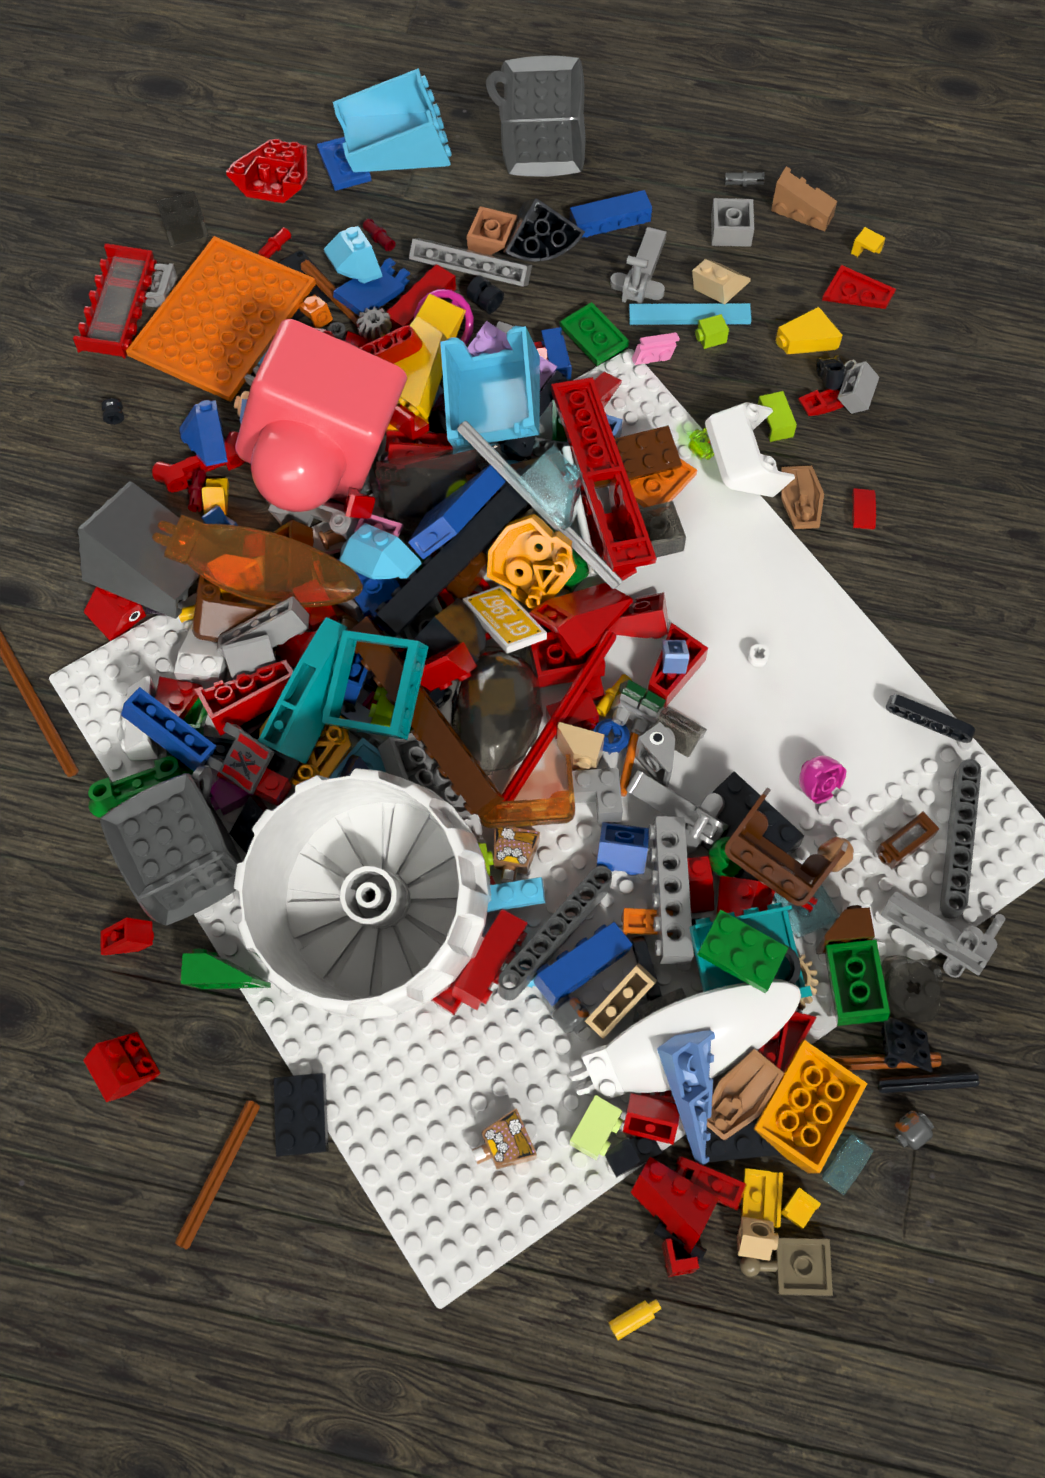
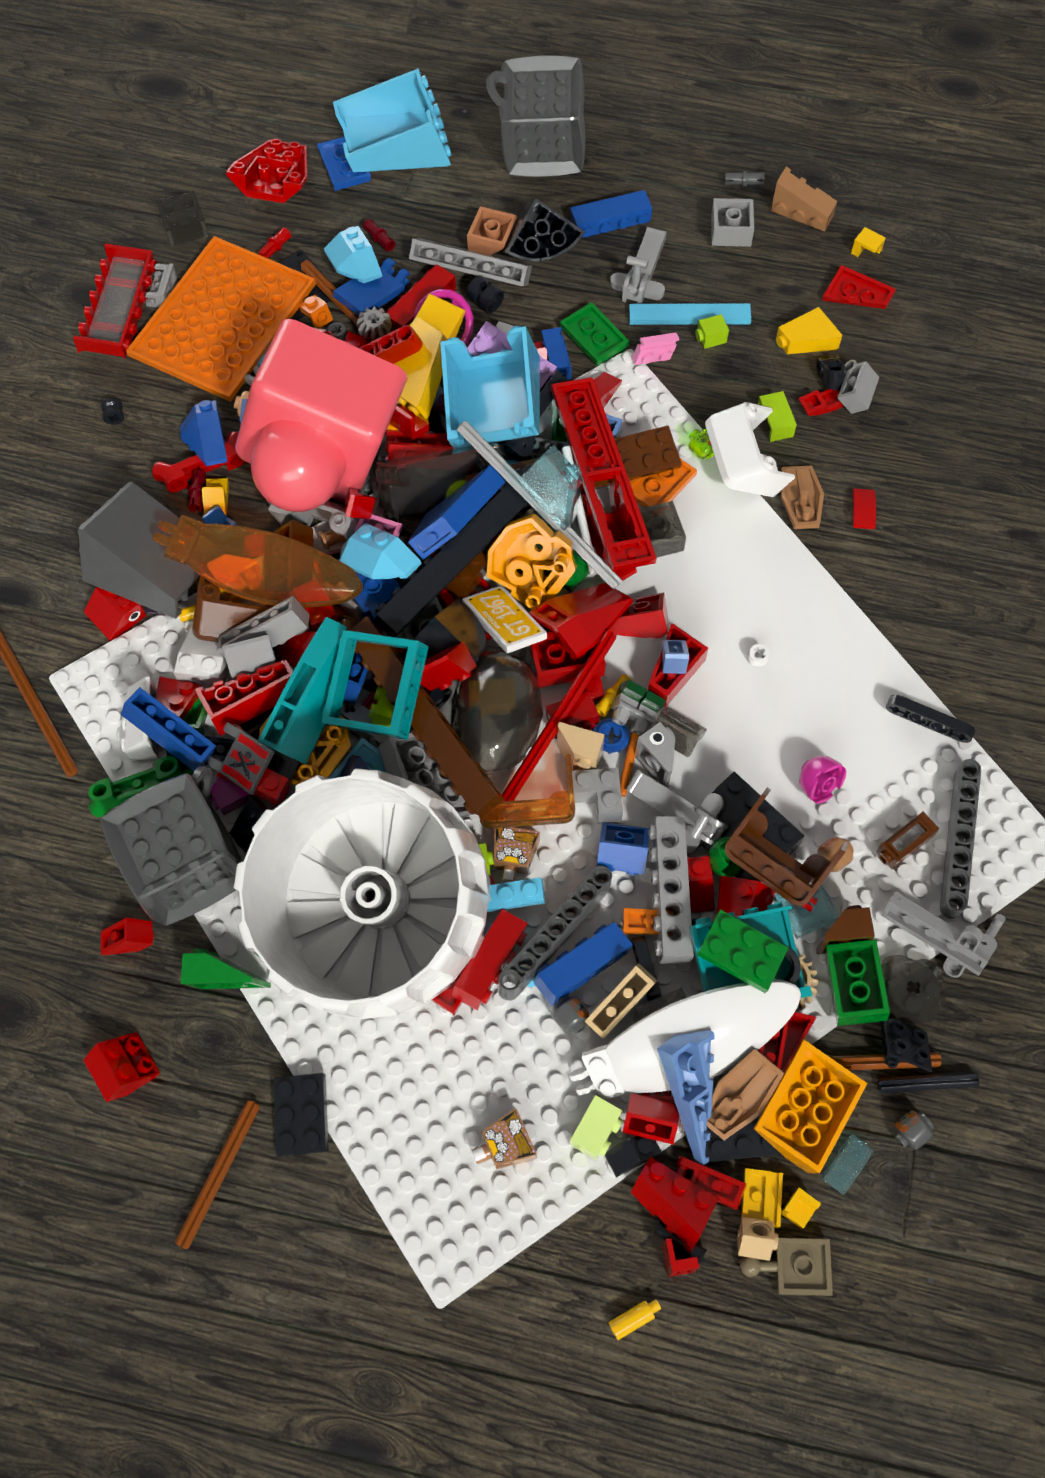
tan slope [692,259,750,305] -> none

